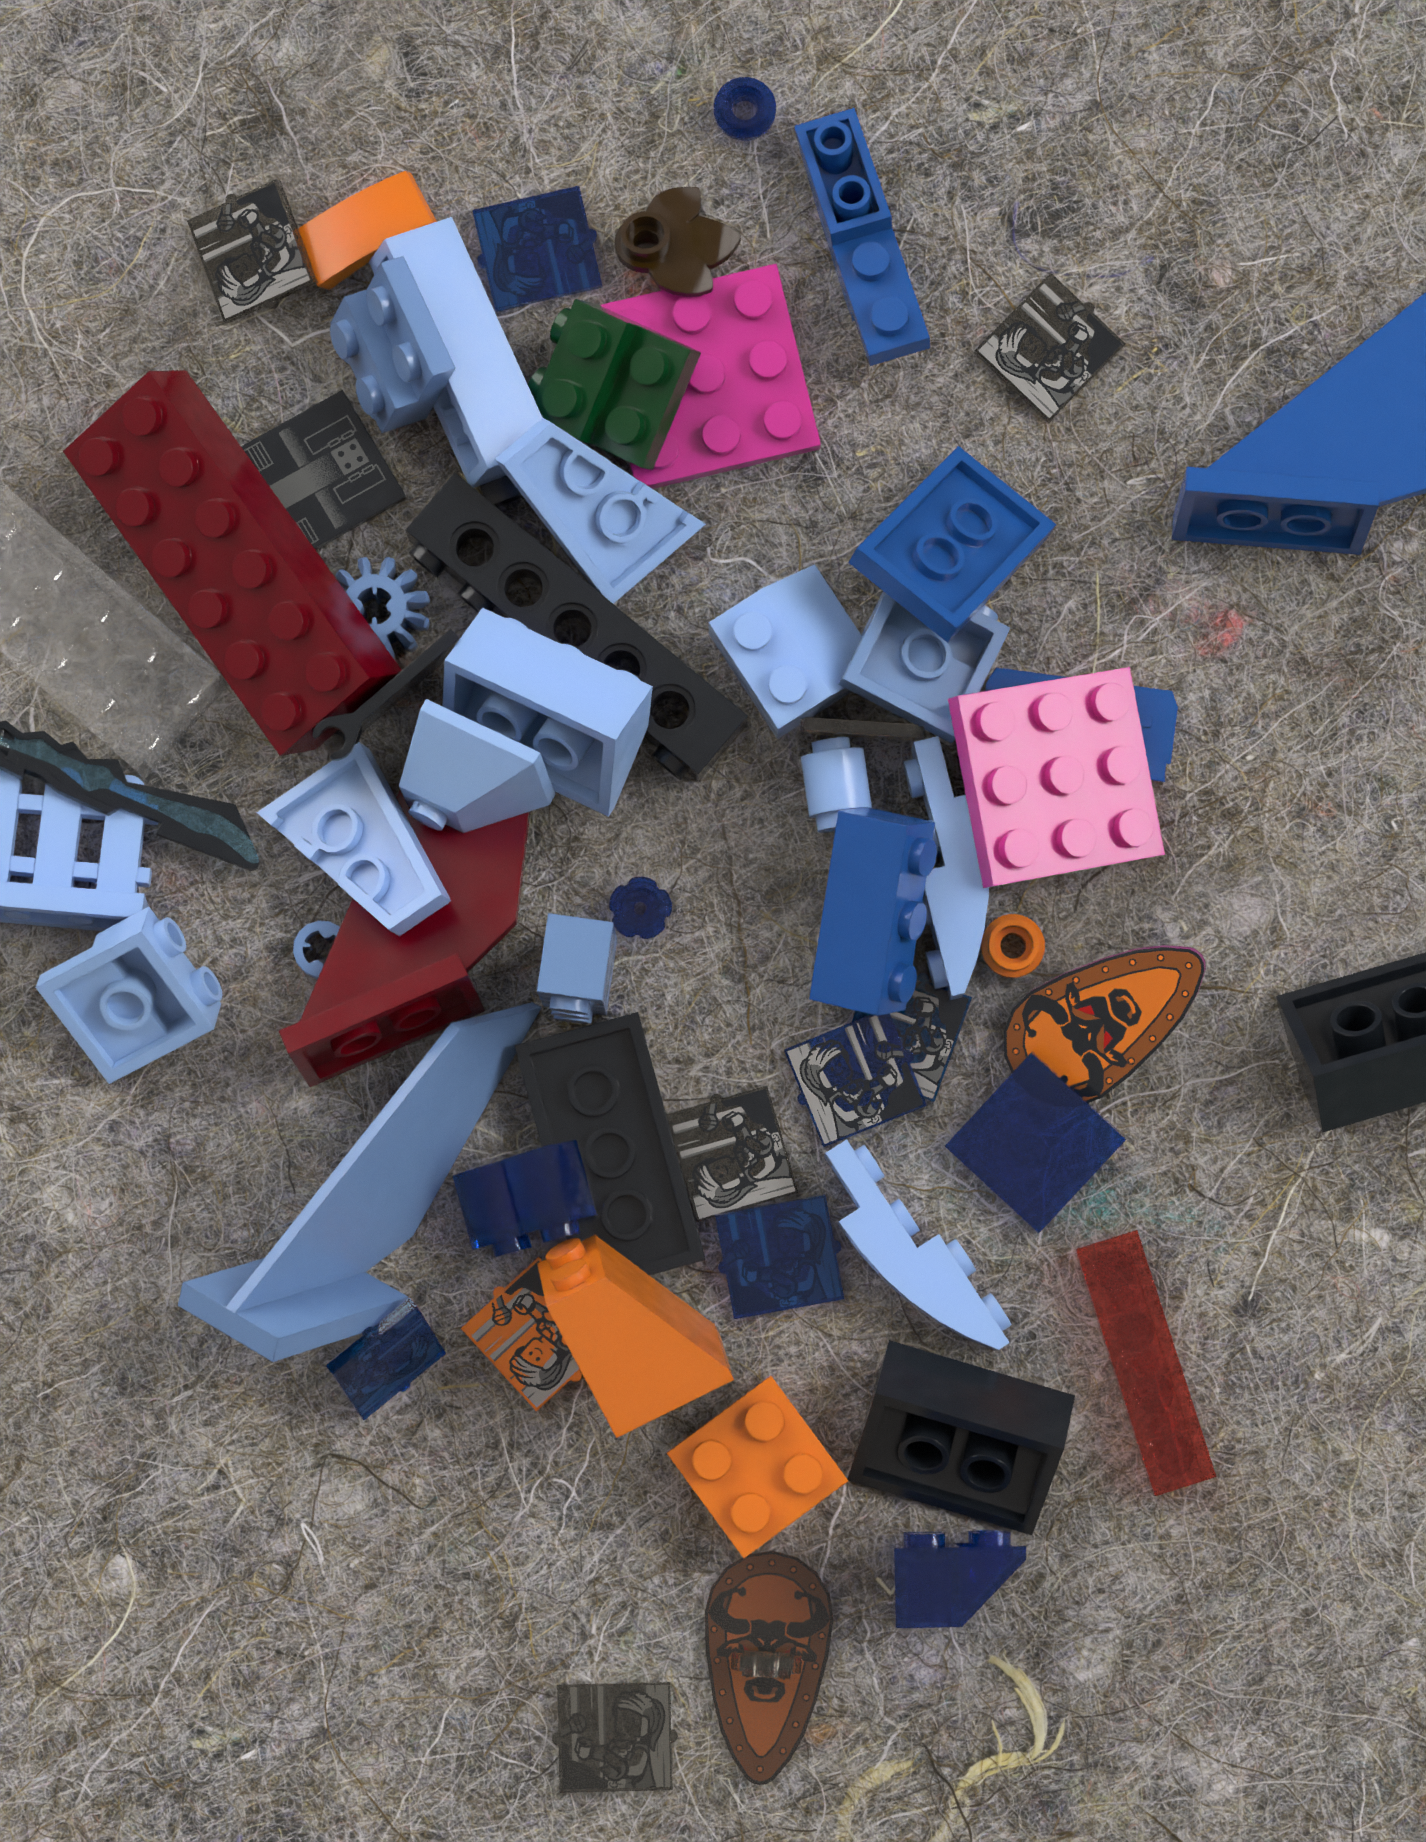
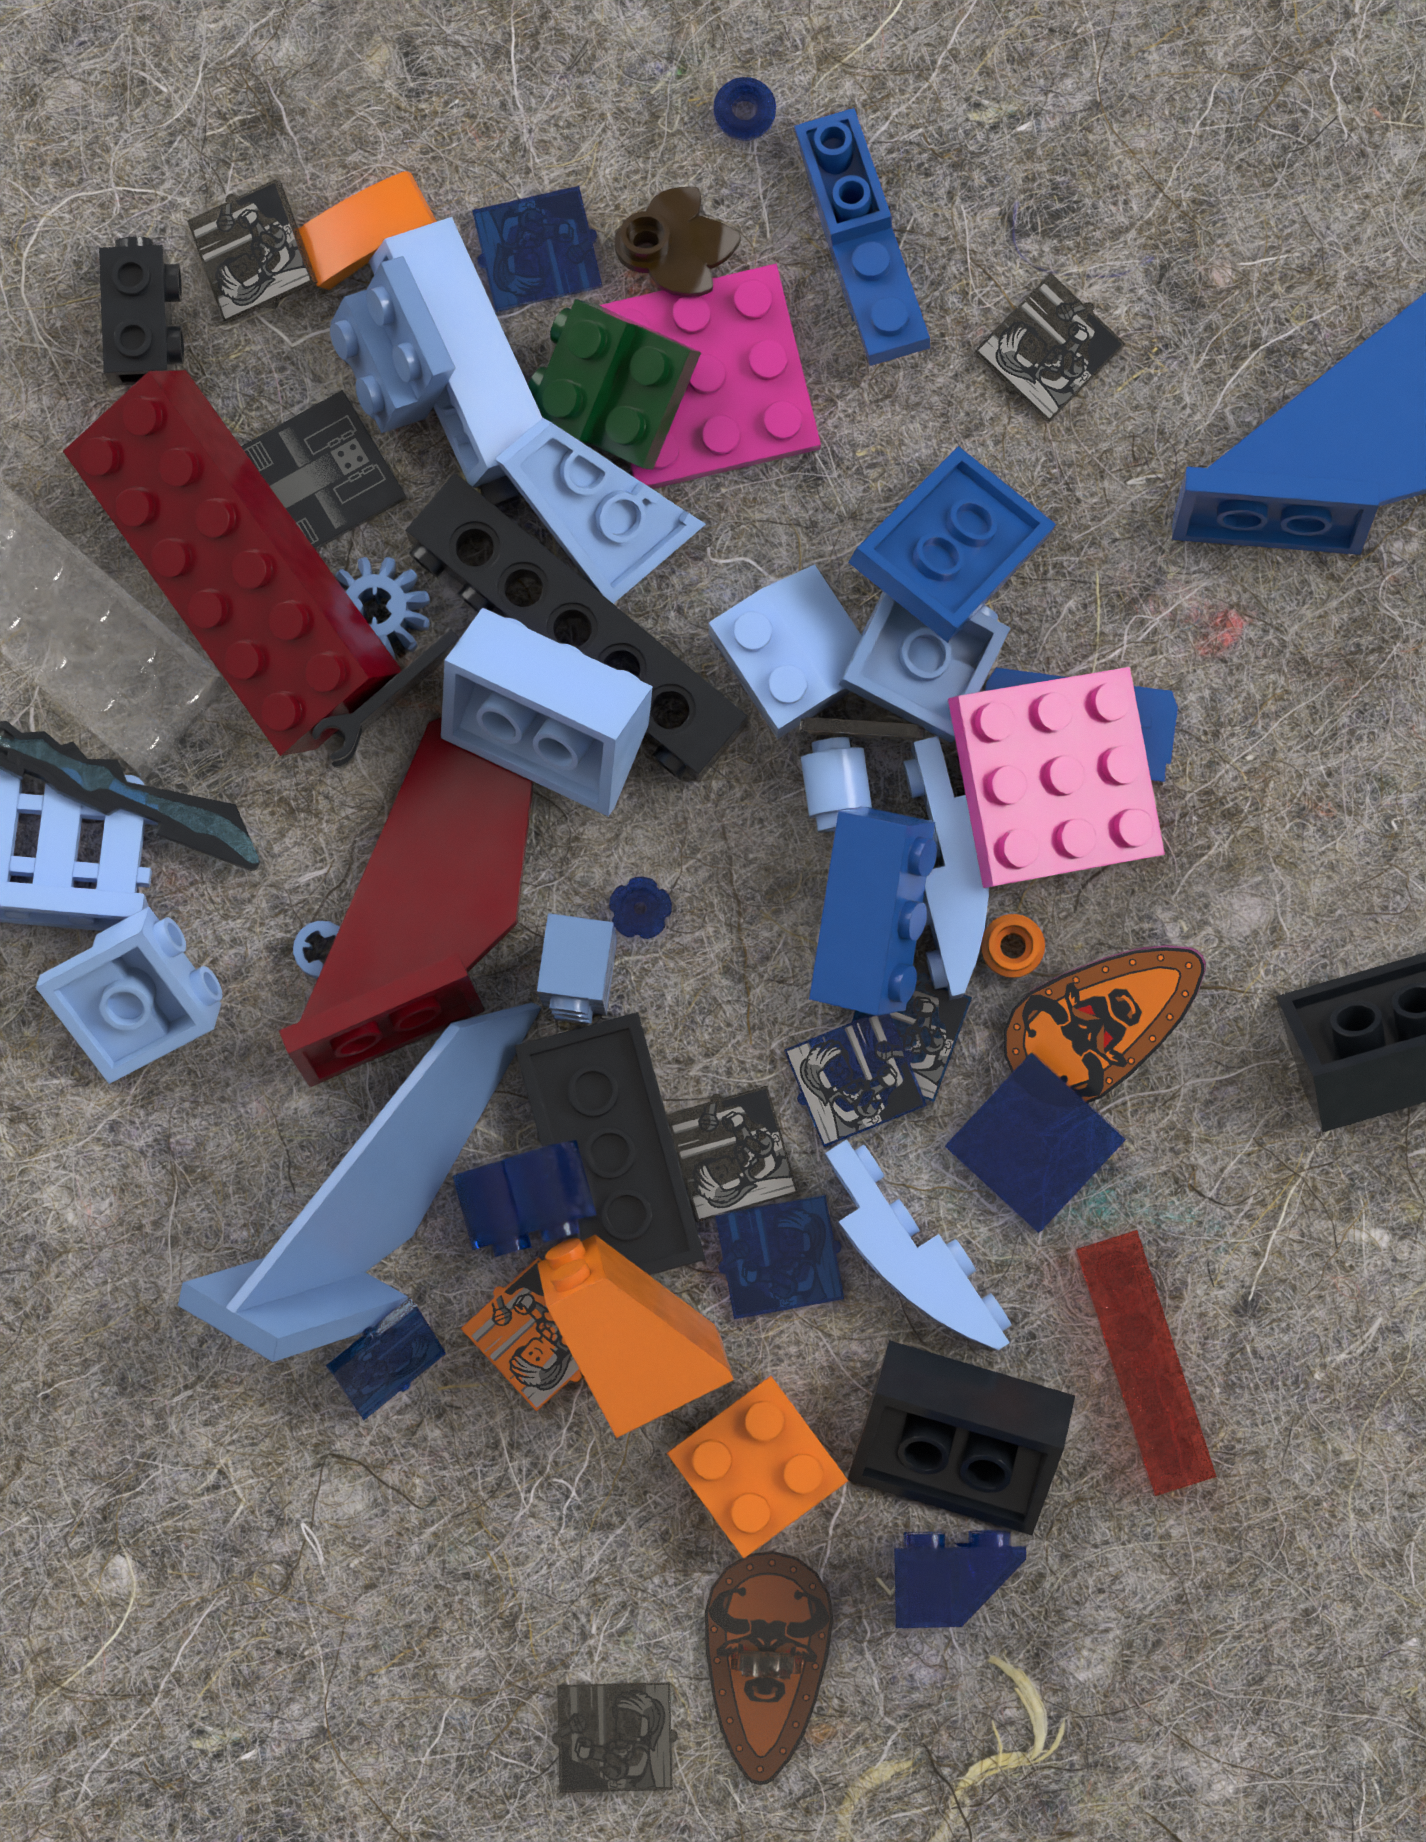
light blue wing [257,742,451,936] -> none
light blue slope [399,699,555,833] -> none
none -> black brick [99,237,184,386]

